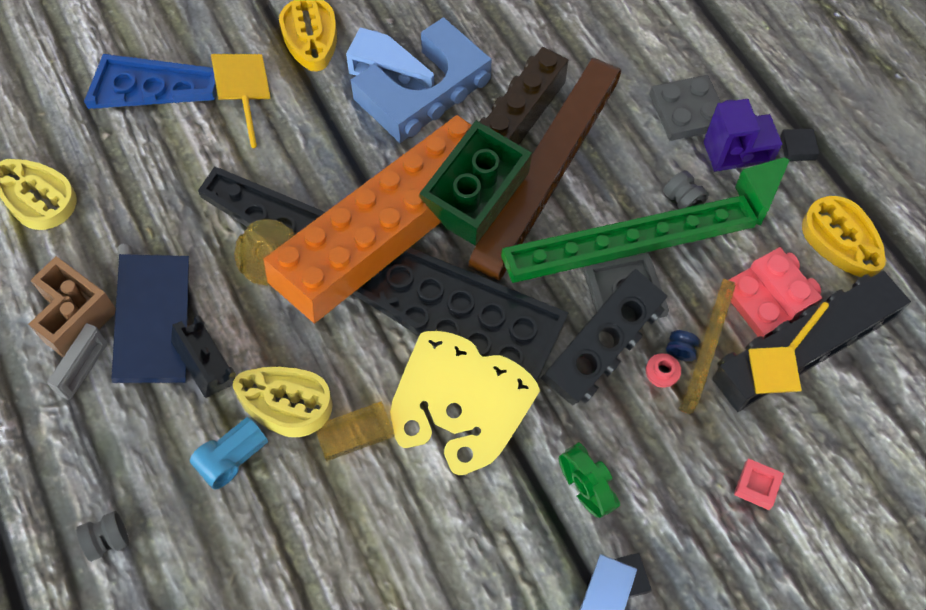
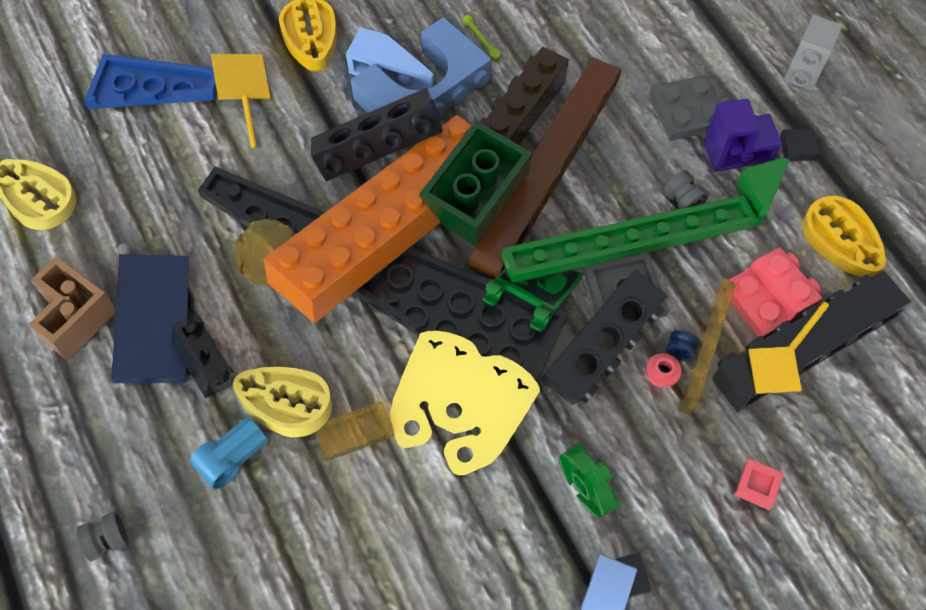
light grey tile [47,323,108,400] -> none
none -> black brick [311,87,443,181]
none -> lime hinge [462,15,501,61]
none -> green flag [483,267,584,332]
none -> light grey brick [784,14,843,91]

